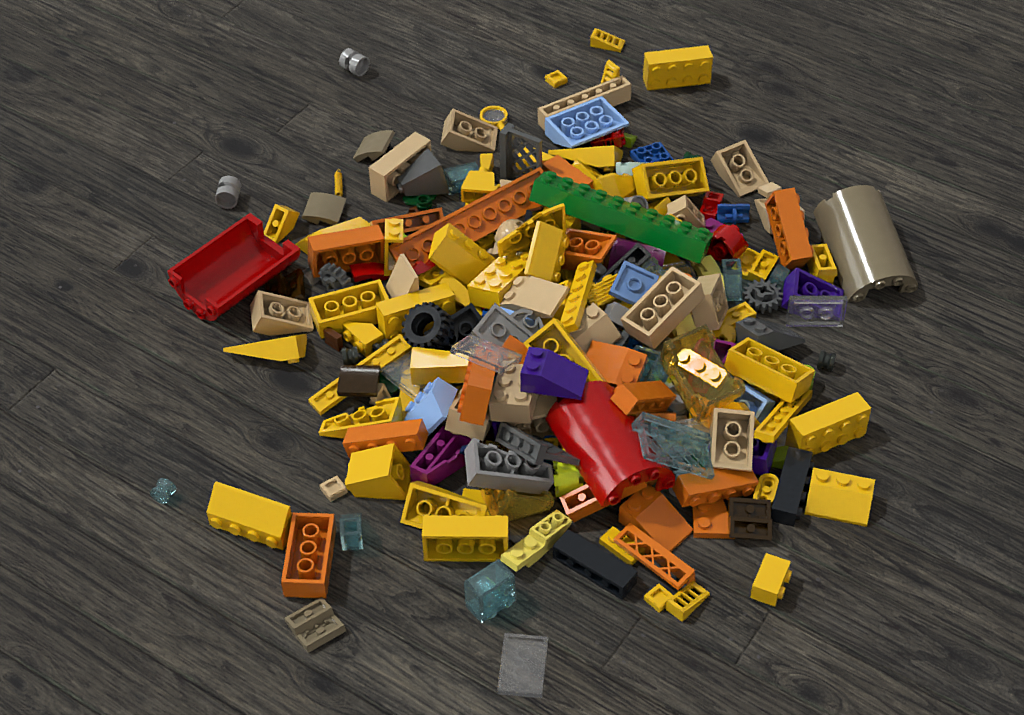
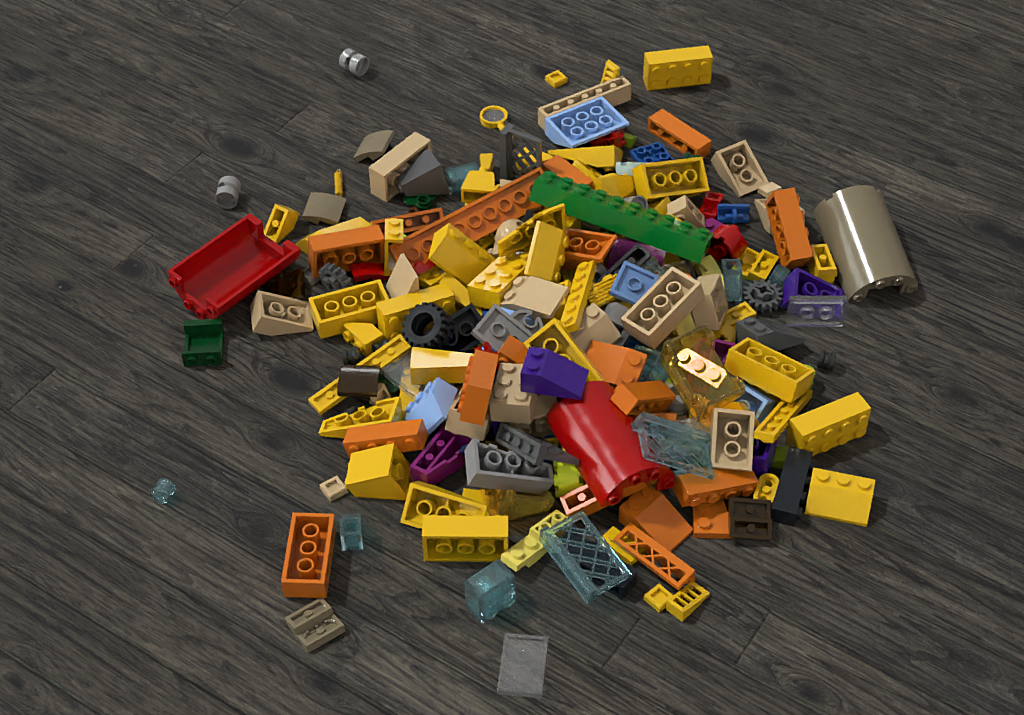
yellow slope [207,481,292,550] -> none
yellow wedge [223,334,307,364] -> none
reddish brown tile [324,327,343,352] -> none
tan slope [441,108,498,153] -> none
clear tile [450,334,522,374] -> none
yellow slope [590,28,625,52] -> none
yellow brick [750,553,792,607] -> none
none -> dark green panel [182,318,224,367]
none -> clear light blue fence [539,511,631,605]
none -> orange brick [648,109,712,158]

